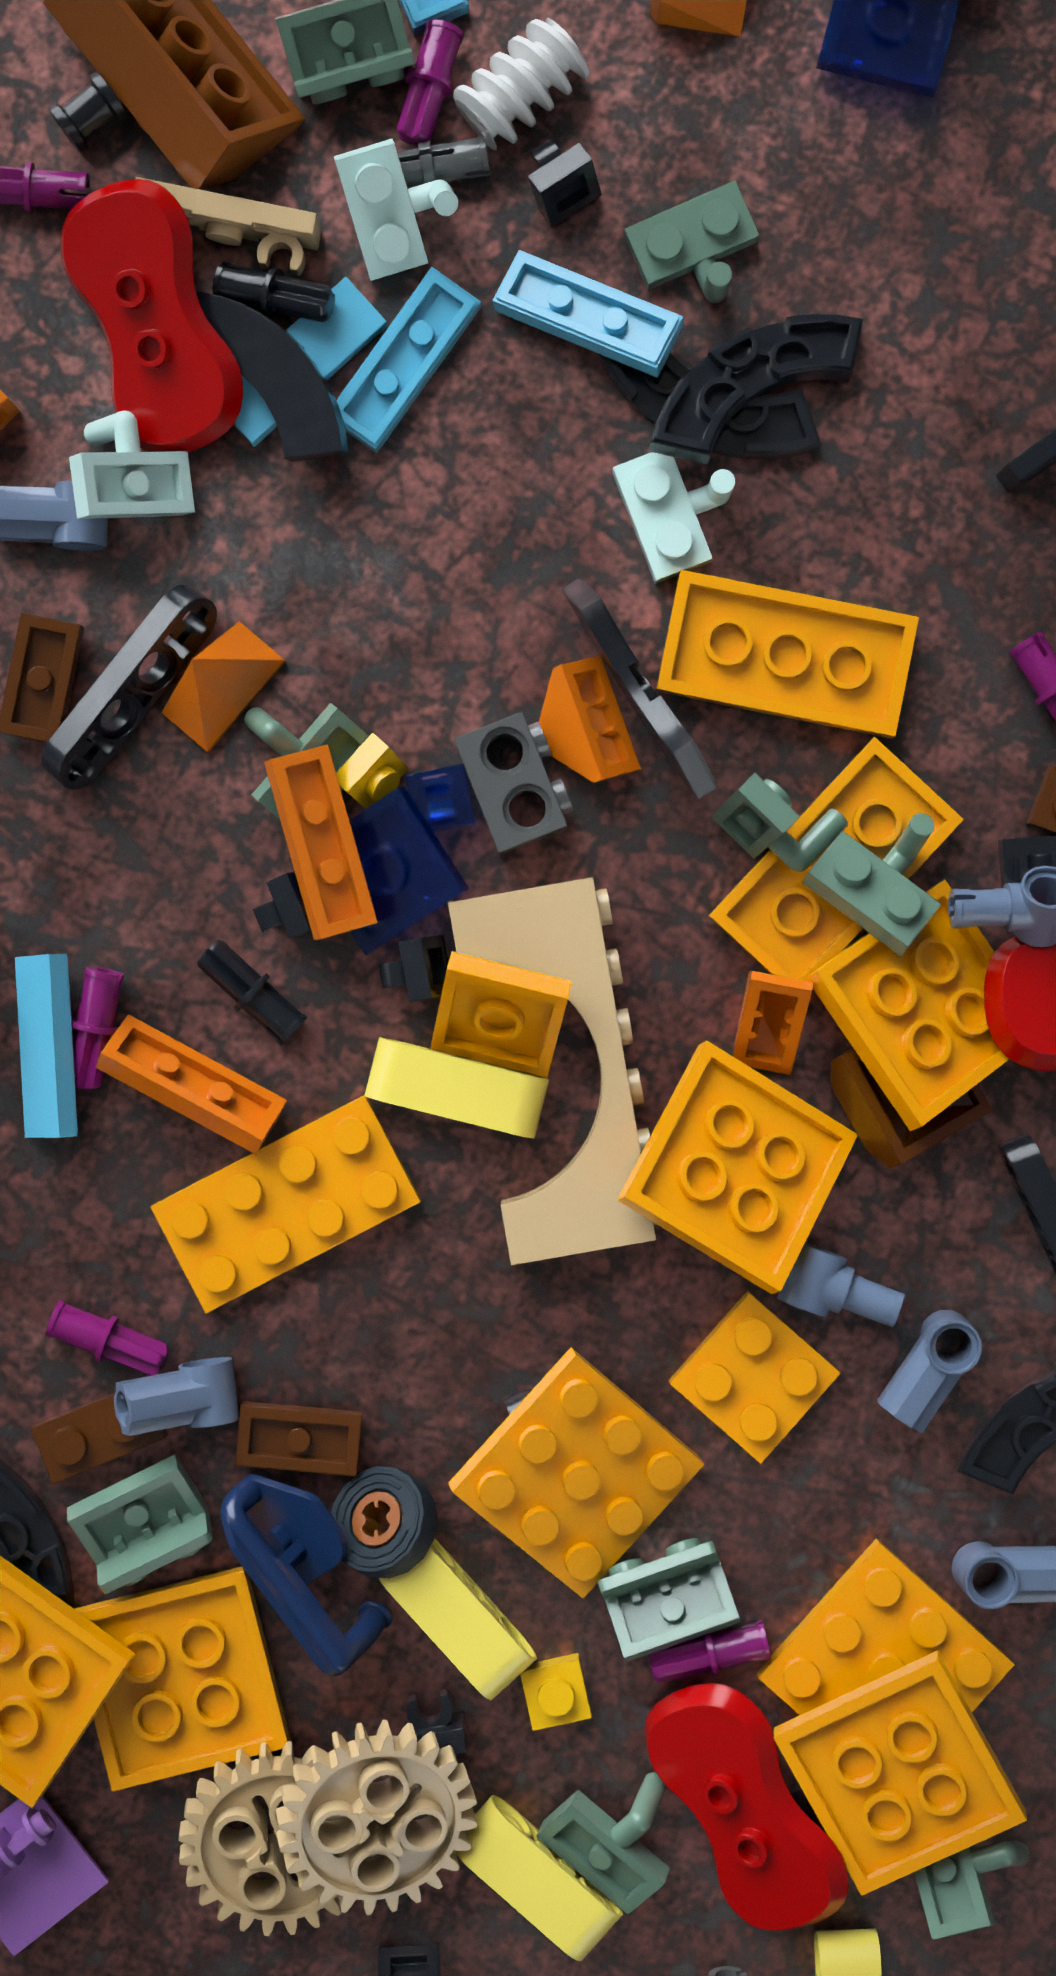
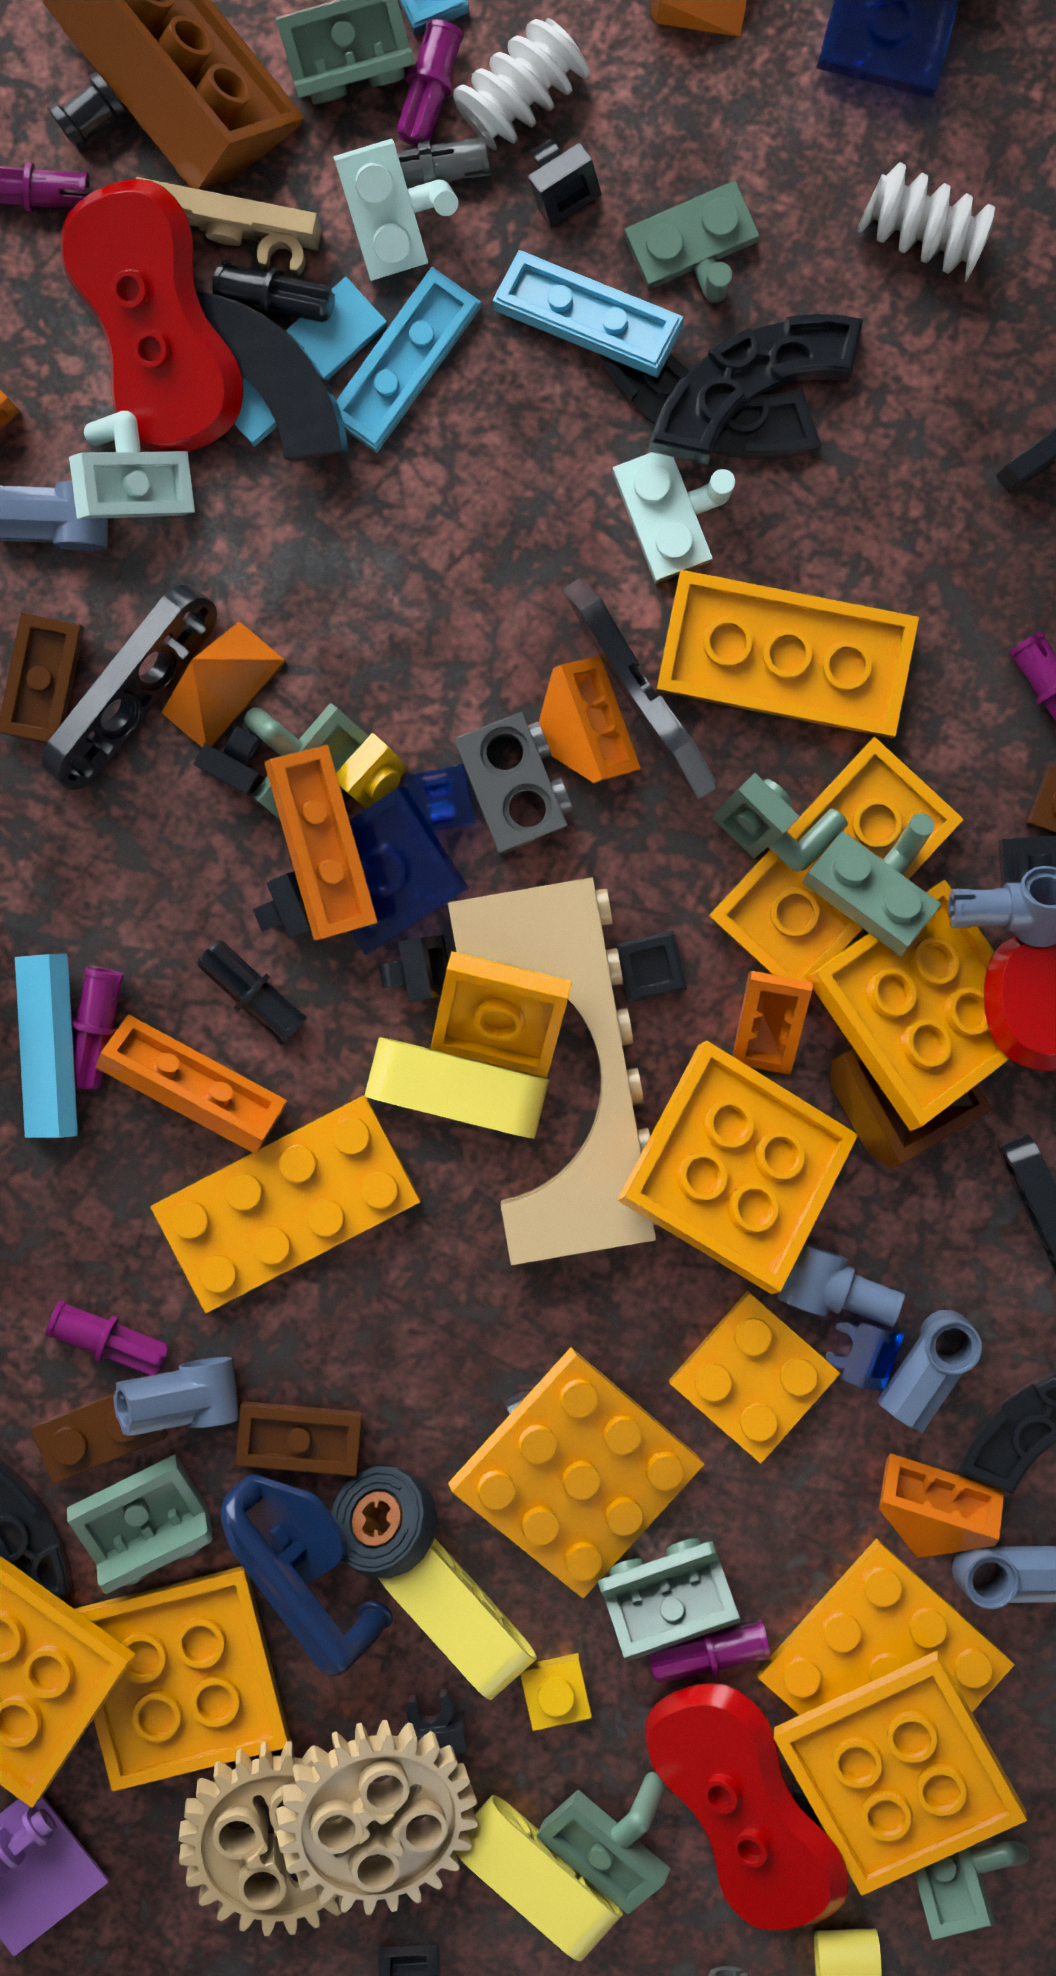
none -> black tile [193,726,265,798]
none -> black tile [614,930,687,1003]
none -> clear blue tile [825,1322,905,1390]
none -> white piece [856,162,995,282]
none -> orange slope [879,1453,1004,1559]

